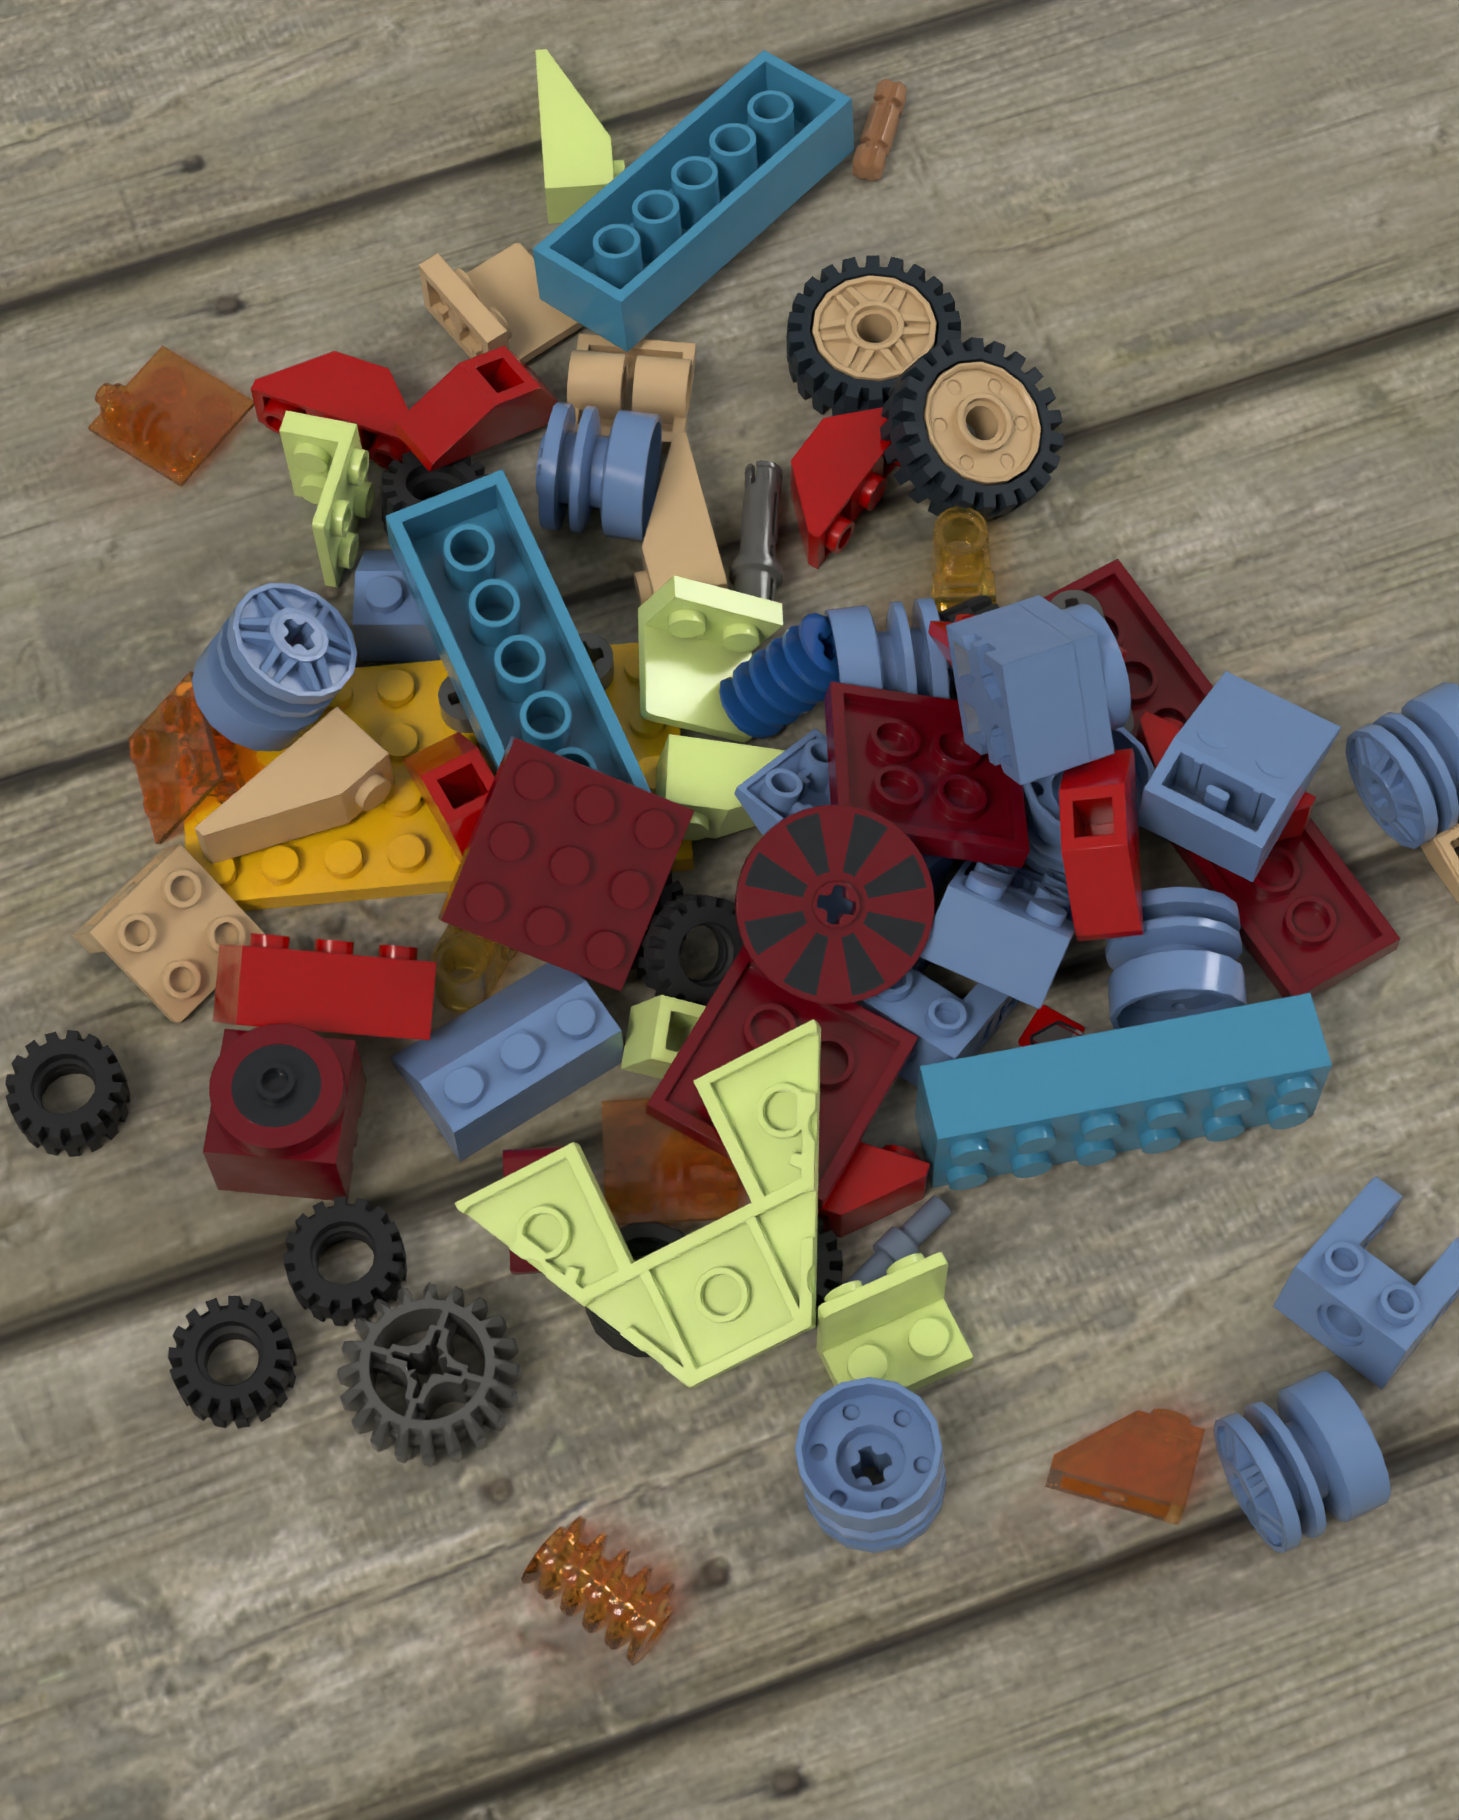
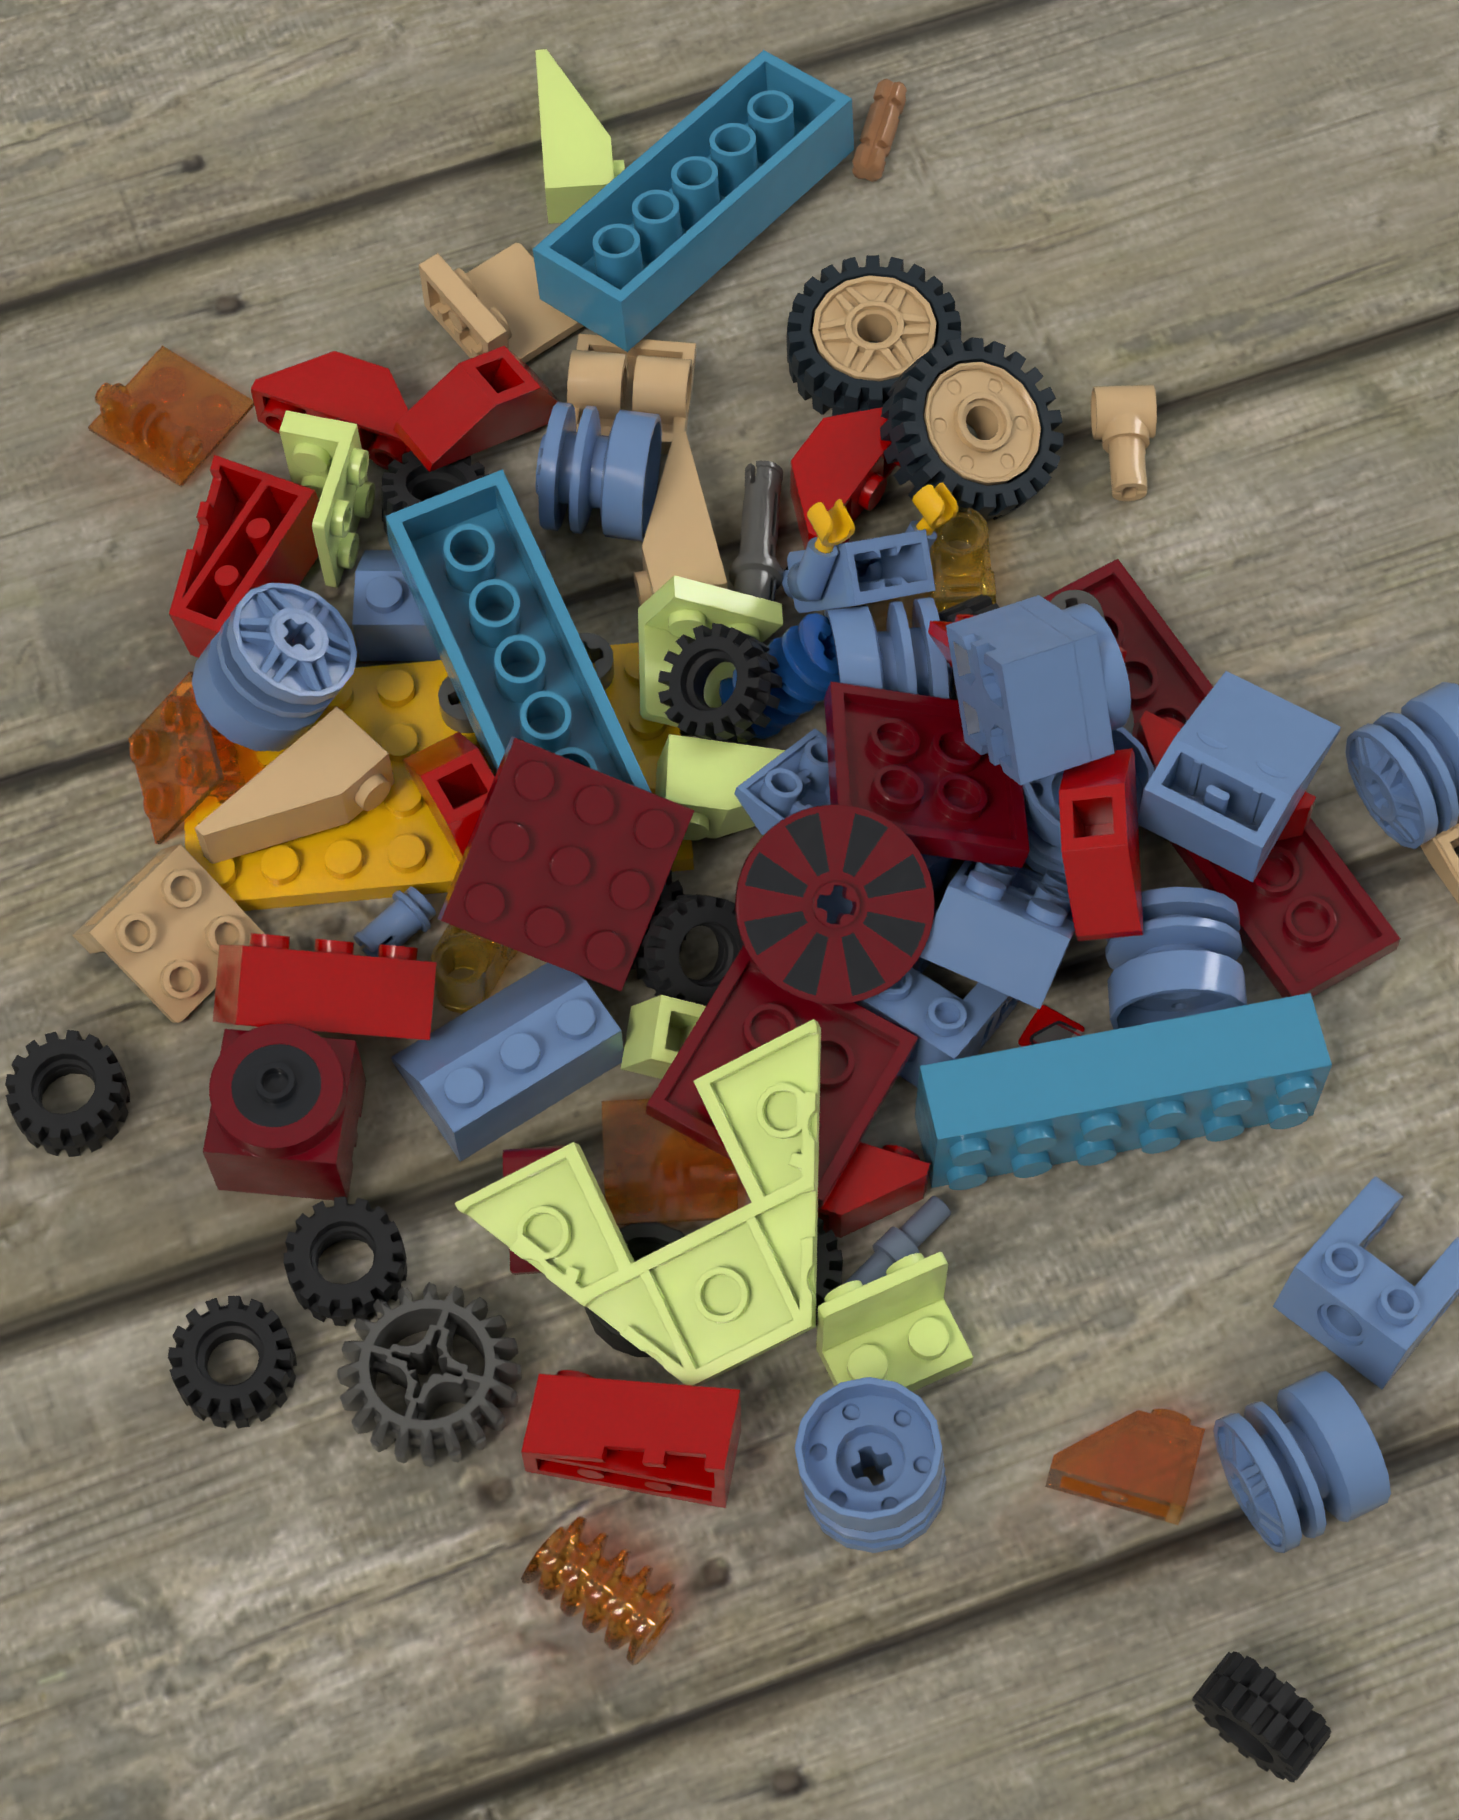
none -> red wedge [169,455,319,658]
none -> medium blue pin [353,886,436,957]
none -> red wedge [521,1370,741,1508]
none -> black tyre [658,623,782,744]
none -> medium blue torso [782,482,958,613]
none -> tan pin [1091,385,1157,501]
none -> black tyre [1192,1651,1331,1782]

